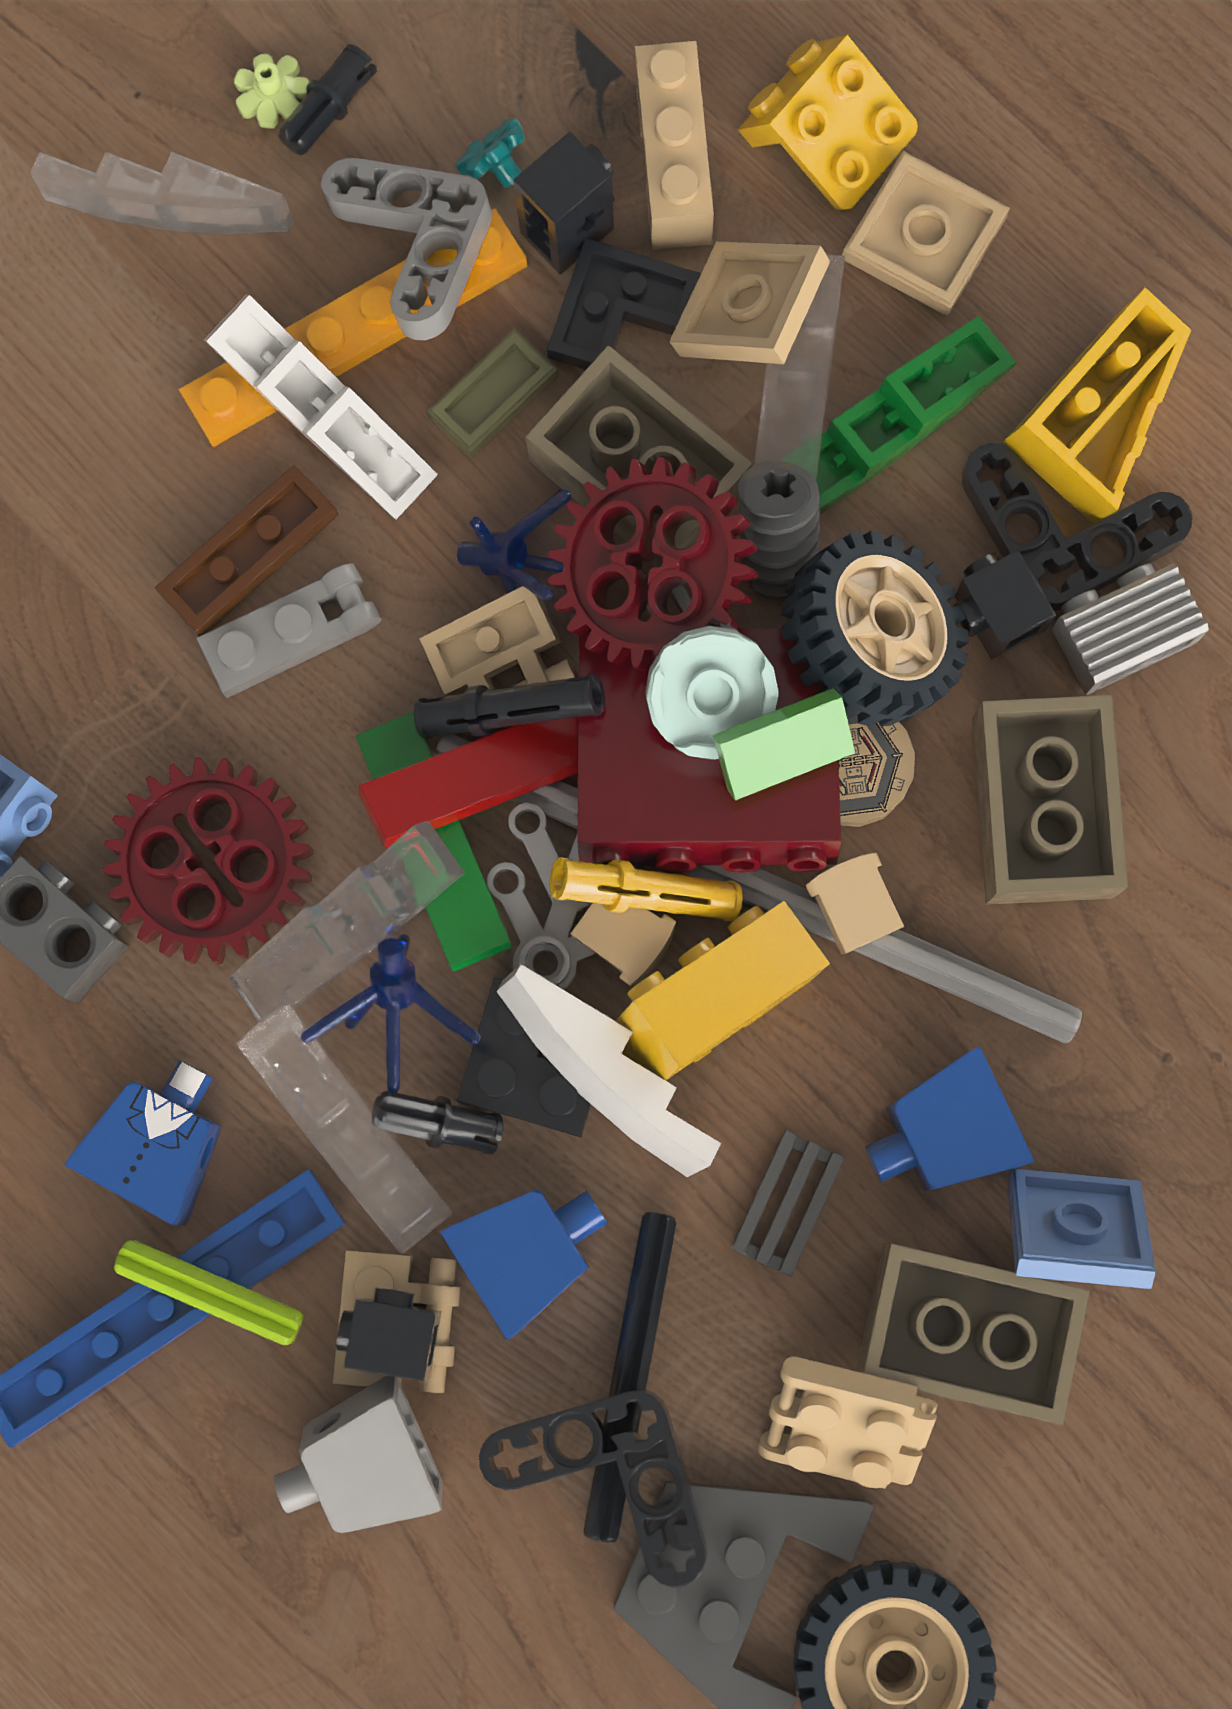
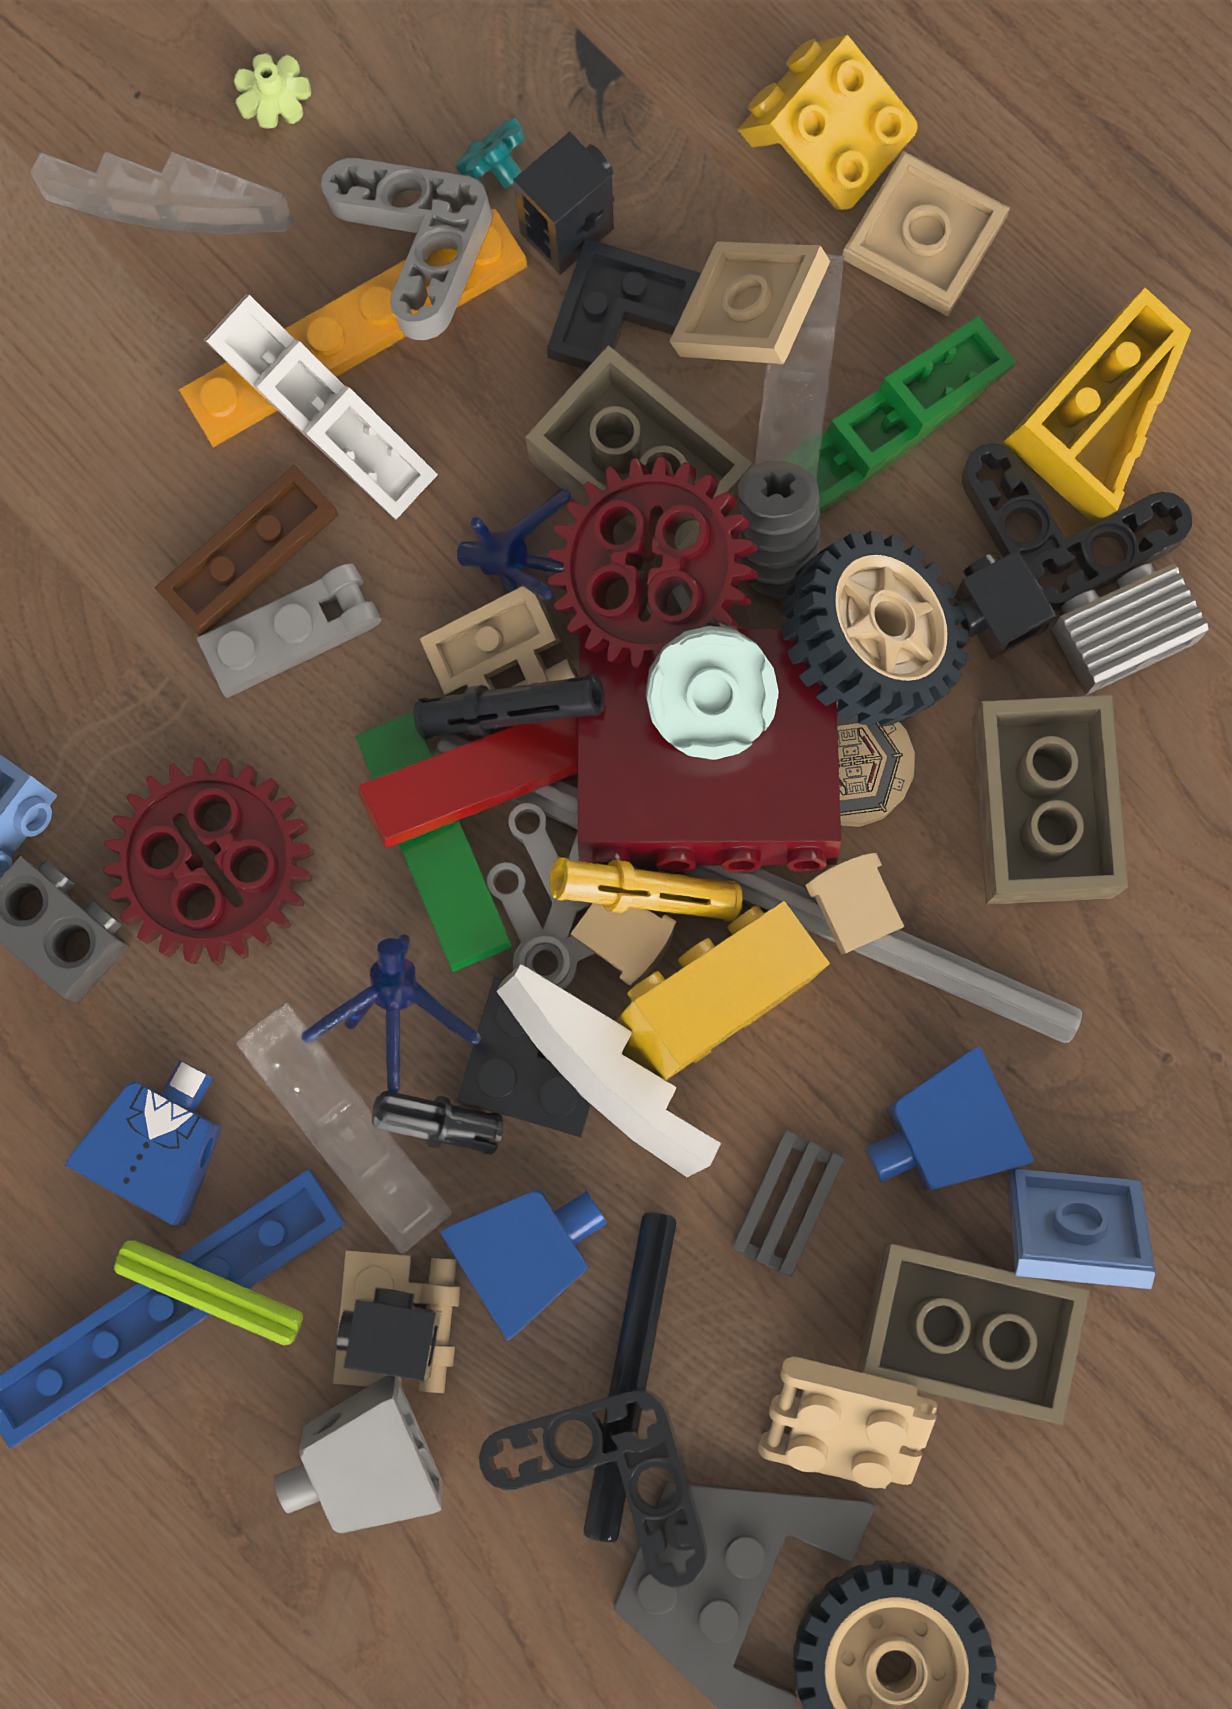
clear slope [229,821,465,1030] -> none
black axle [279,44,377,155] -> none
olive tile [427,328,558,459] -> none
tan arch [635,41,714,250] -> none
tile [712,688,855,800] -> none

